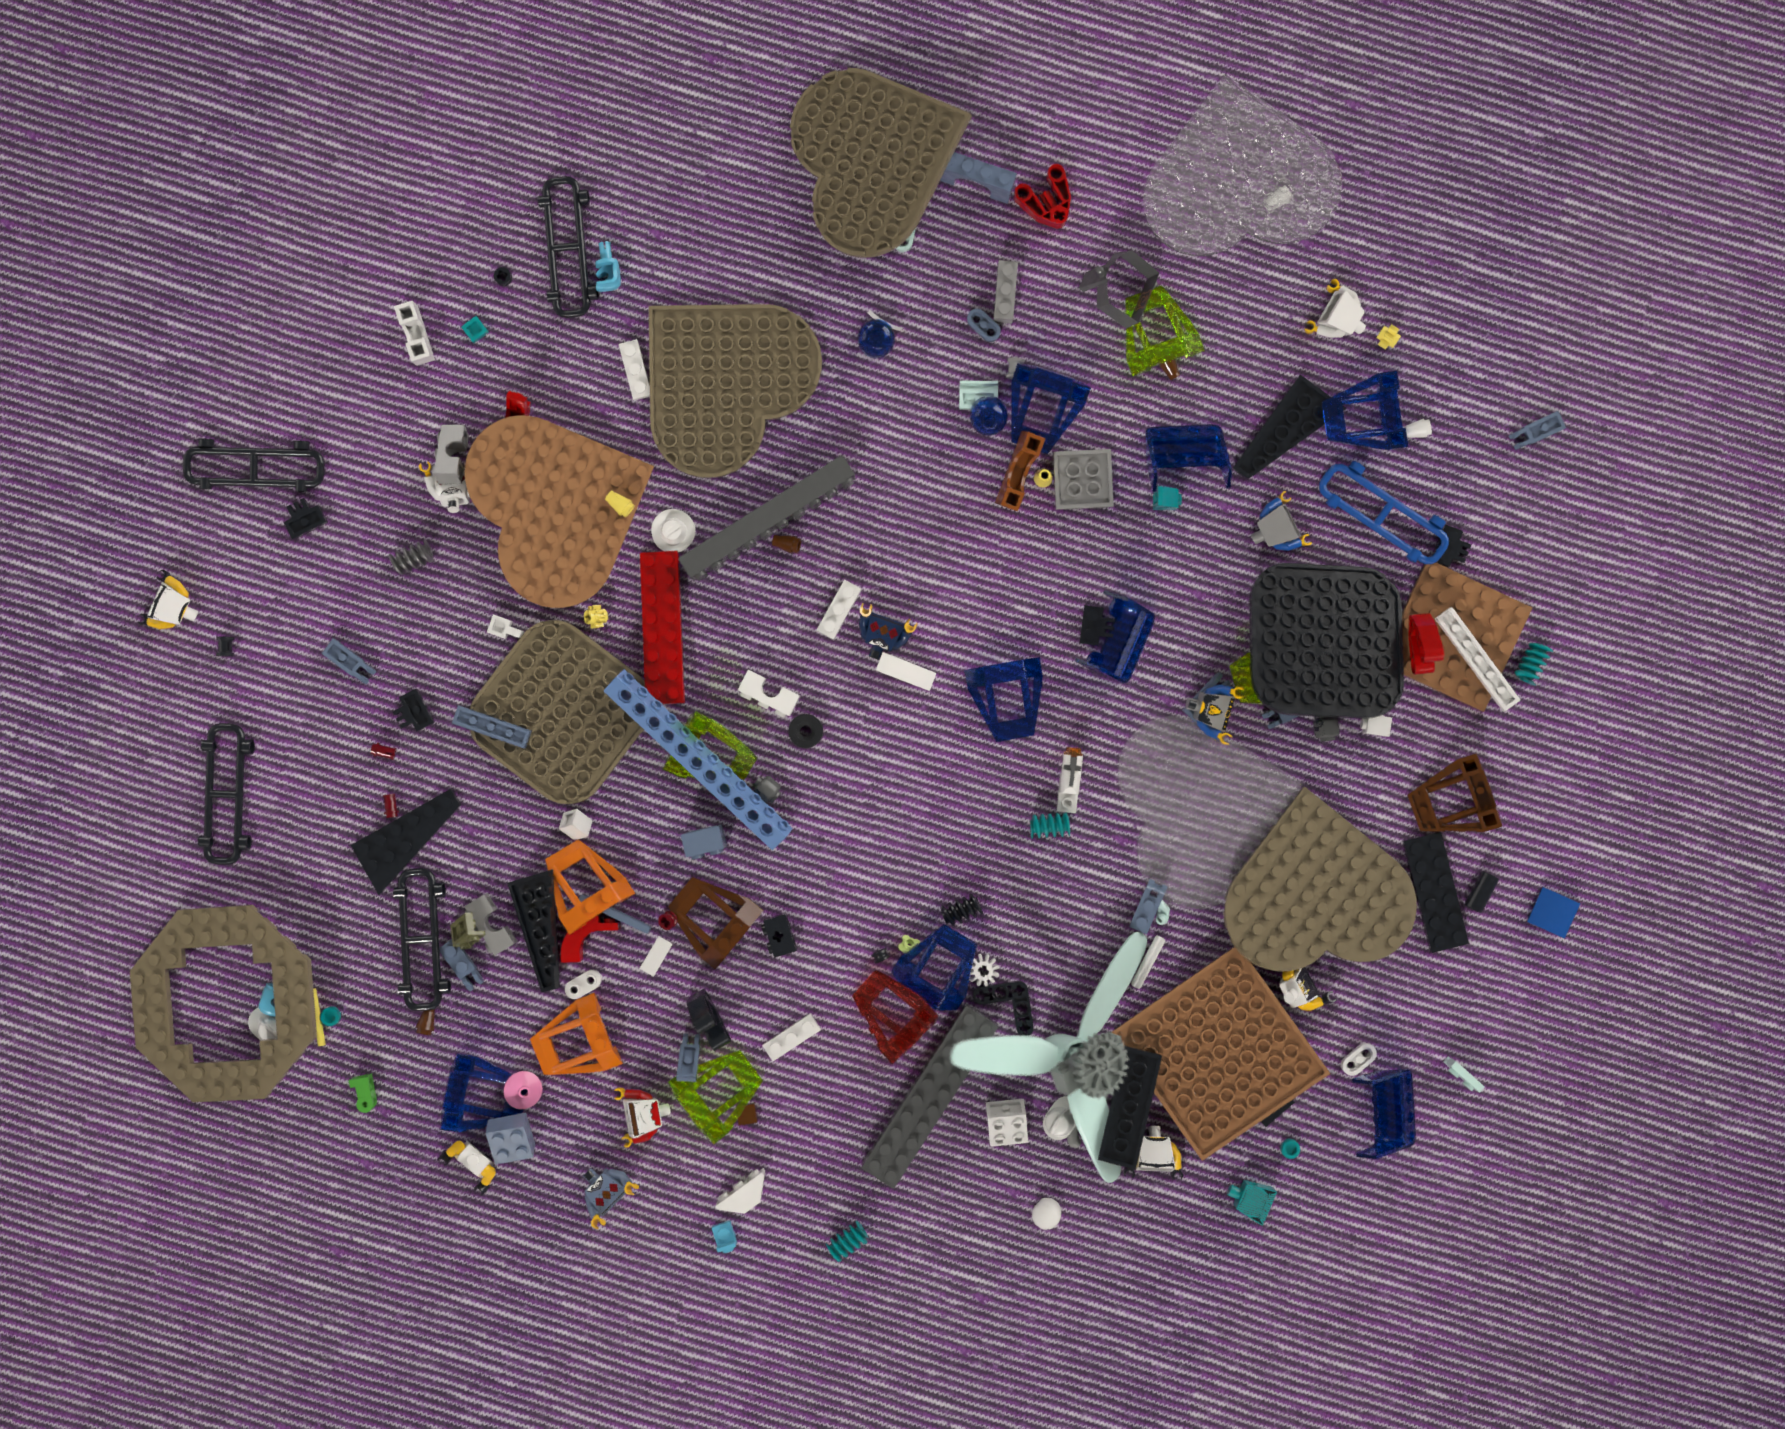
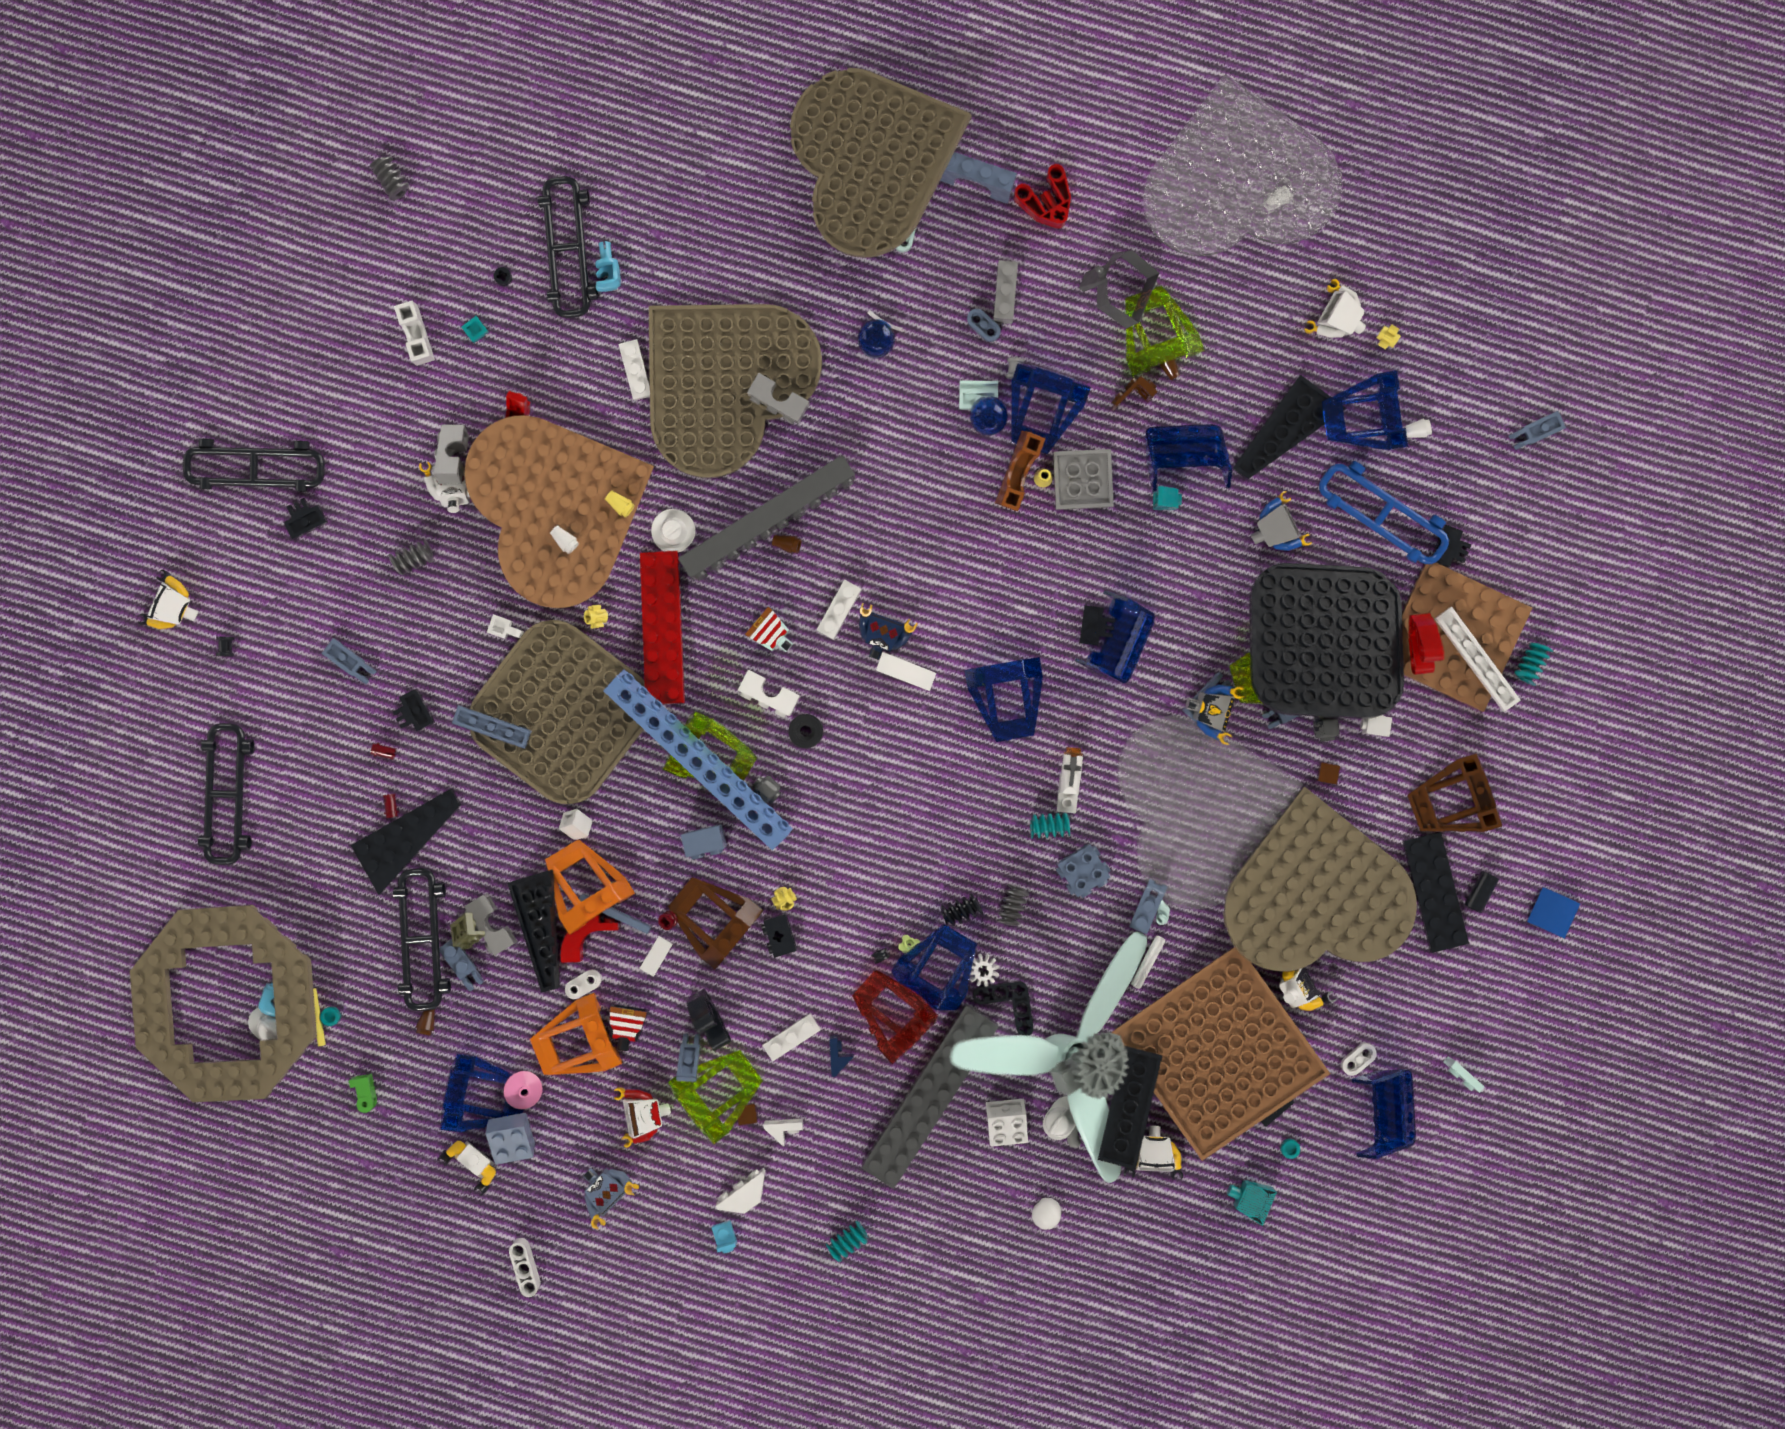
none -> flat silver piece [369,156,409,201]
none -> white beam [509,1238,541,1297]
none -> white cone [550,526,579,554]
none -> torso [610,1004,649,1051]
none -> torso [745,607,793,652]
none -> light grey arch [747,372,810,424]
none -> white slope [764,1118,803,1146]
none -> light yellow gear [771,887,797,911]
none -> dark blue slope [830,1035,854,1077]
none -> flat silver piece [996,883,1029,926]
none -> sand blue brick [1056,843,1111,898]
none -> reddish brown bracket [1111,376,1158,411]
none -> reddish brown tile [1317,762,1340,785]

